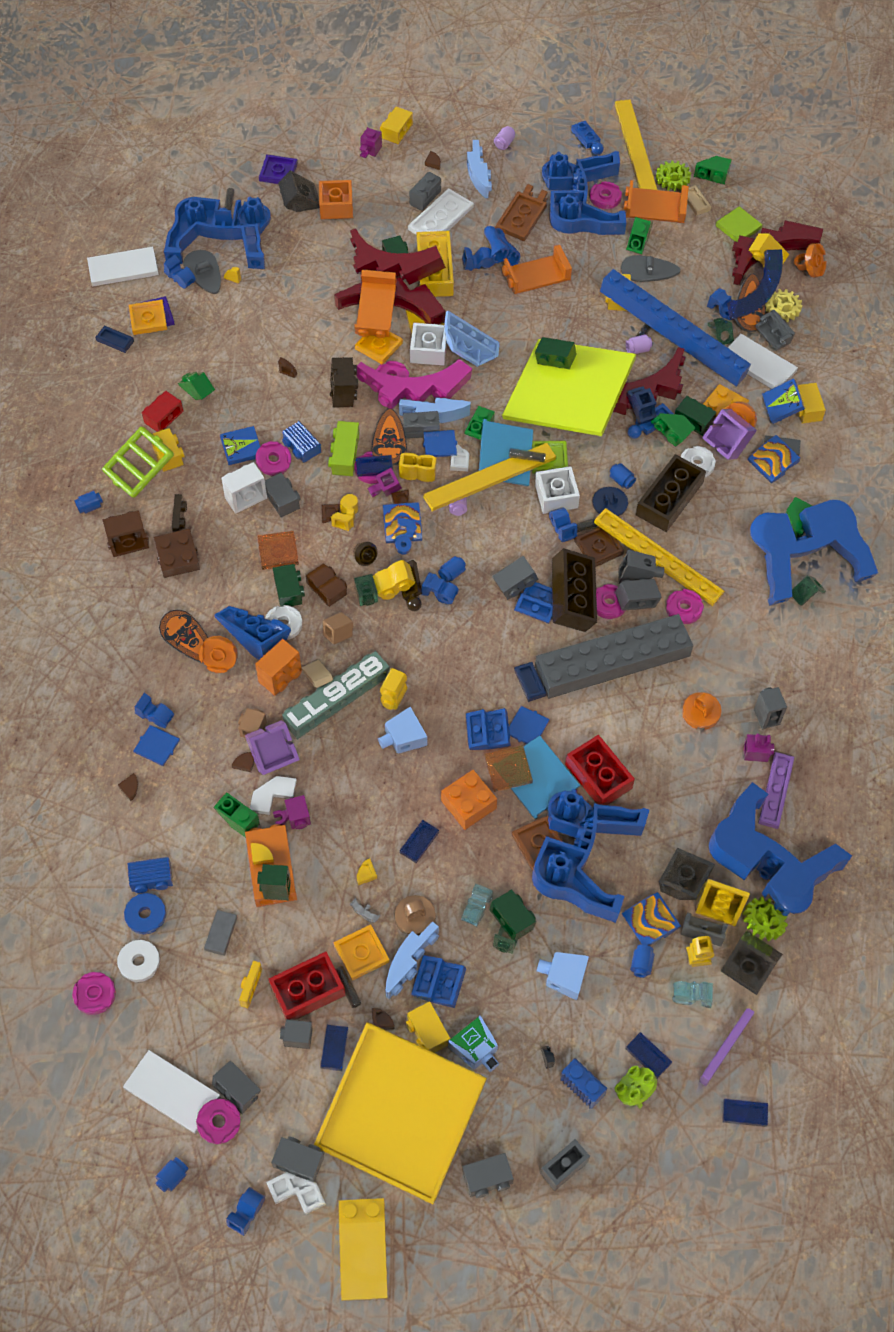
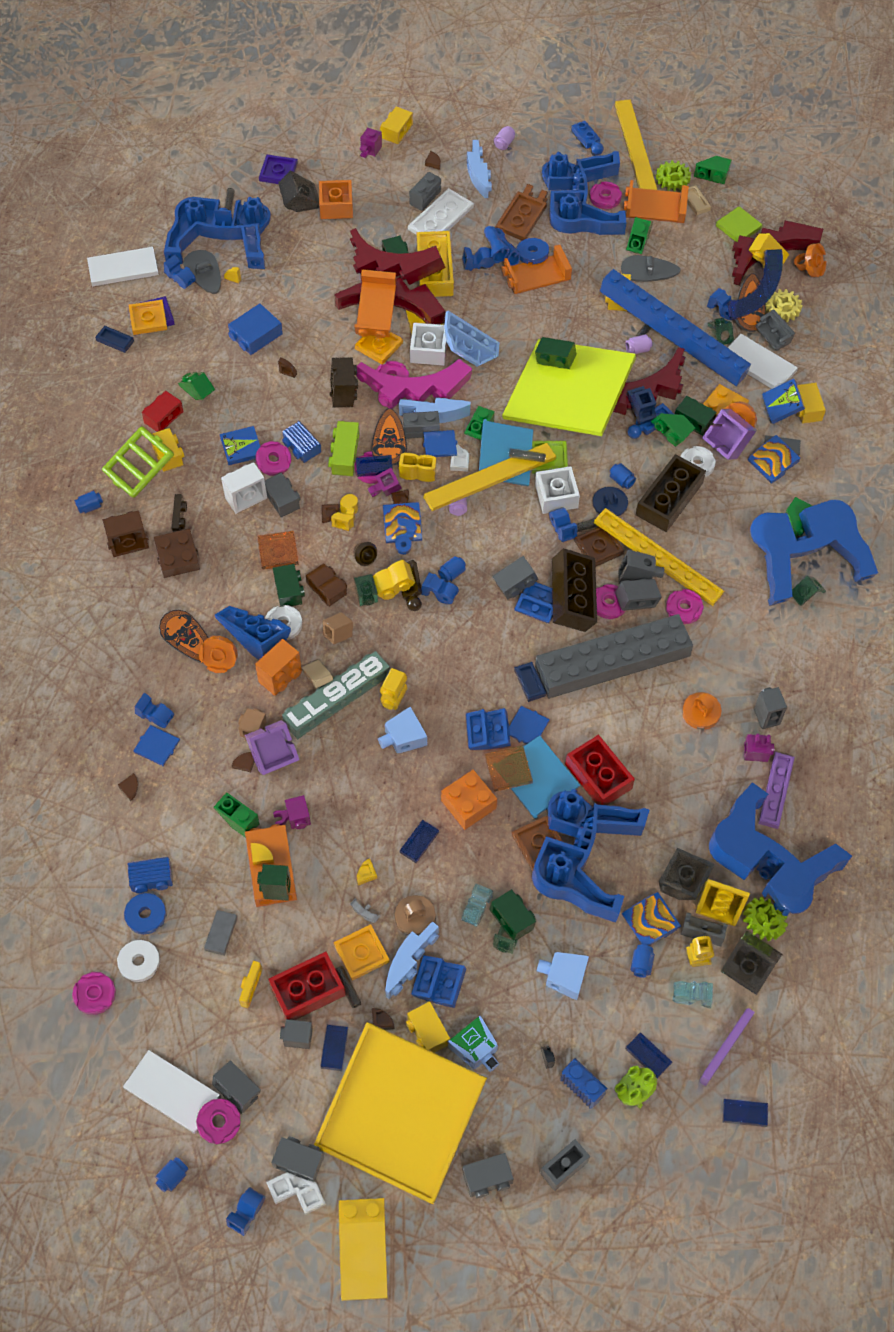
white tile [250,776,297,815] -> none
none -> blue brick [228,303,283,355]
none -> blue tile [516,238,549,264]

